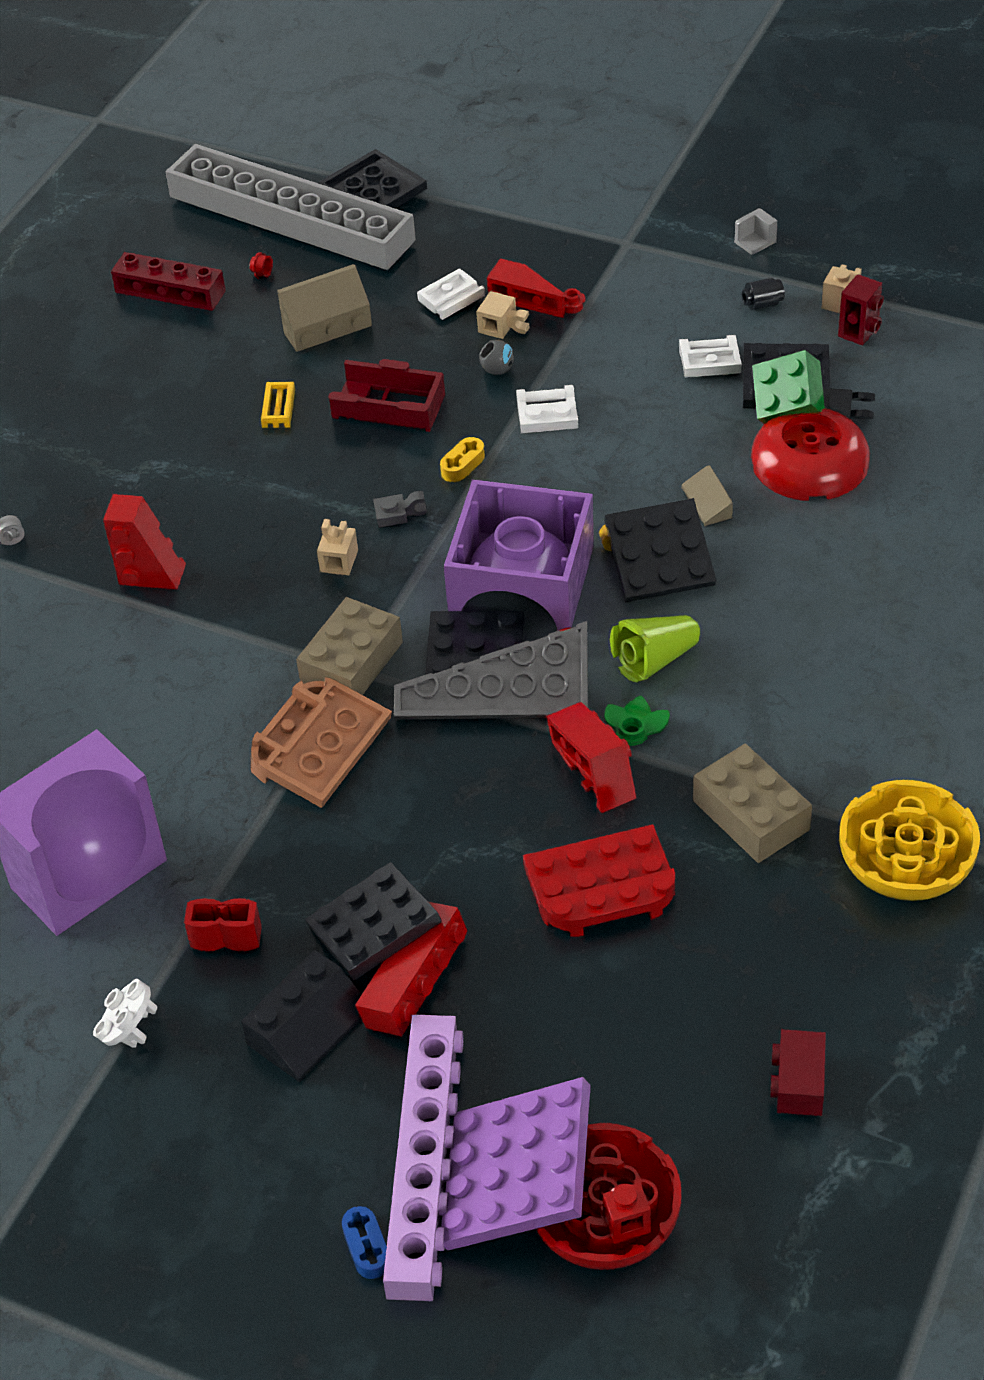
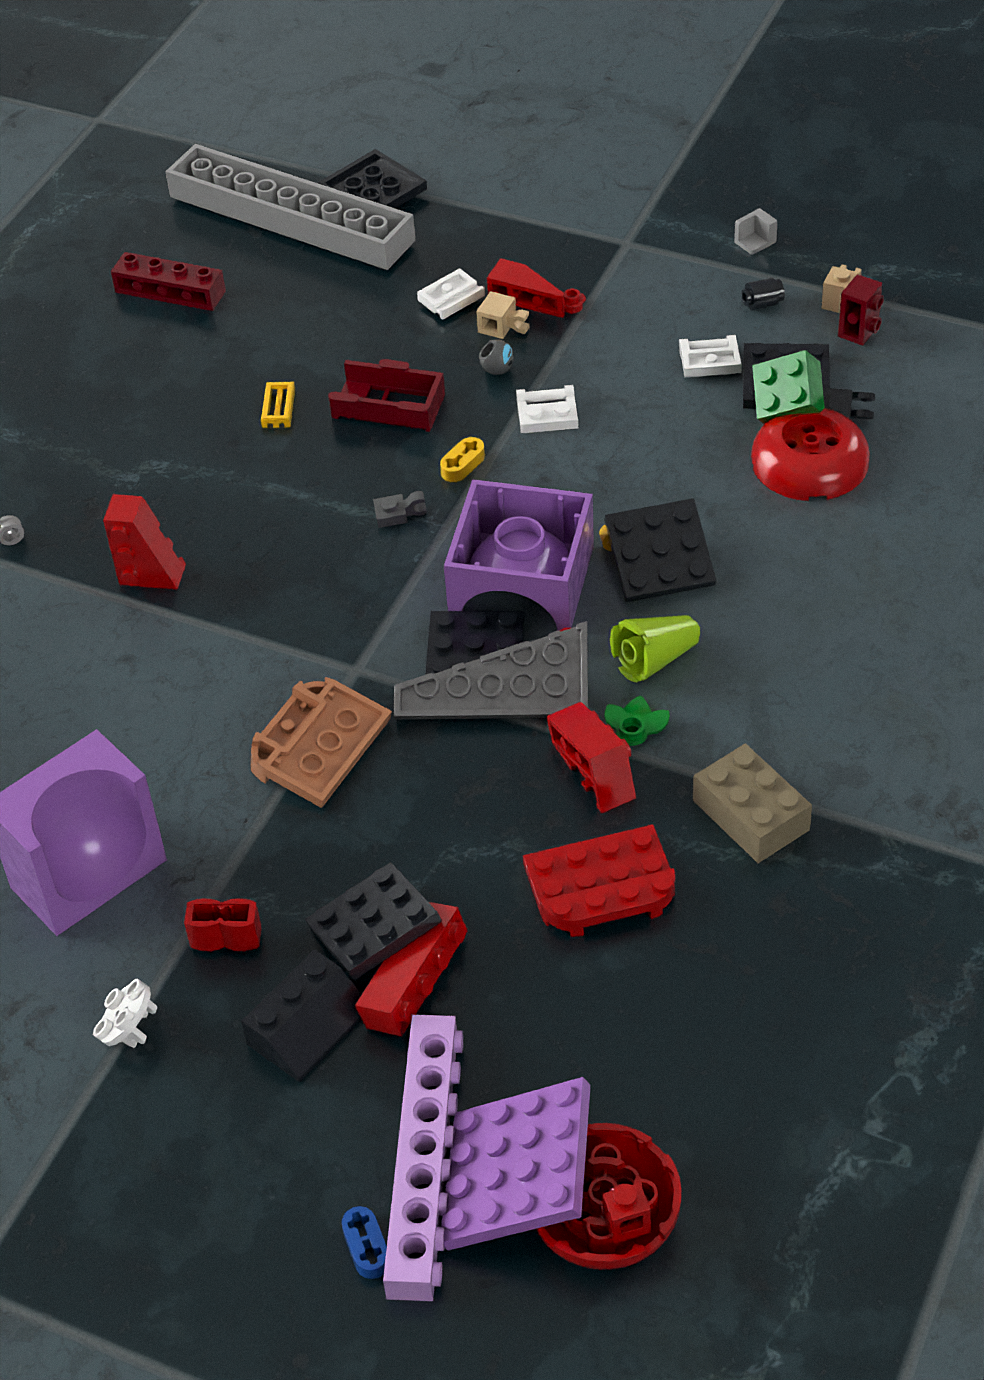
red plate [250,252,273,279] -> none
dark tan slope [277,264,372,352] -> none
dark tan brick [296,597,403,695] -> none
tan brick [317,519,358,575] -> none
dark tan slope [681,465,733,526] -> none
dark red brick [770,1029,826,1116] -> none
yellow brick [839,780,980,901] -> none

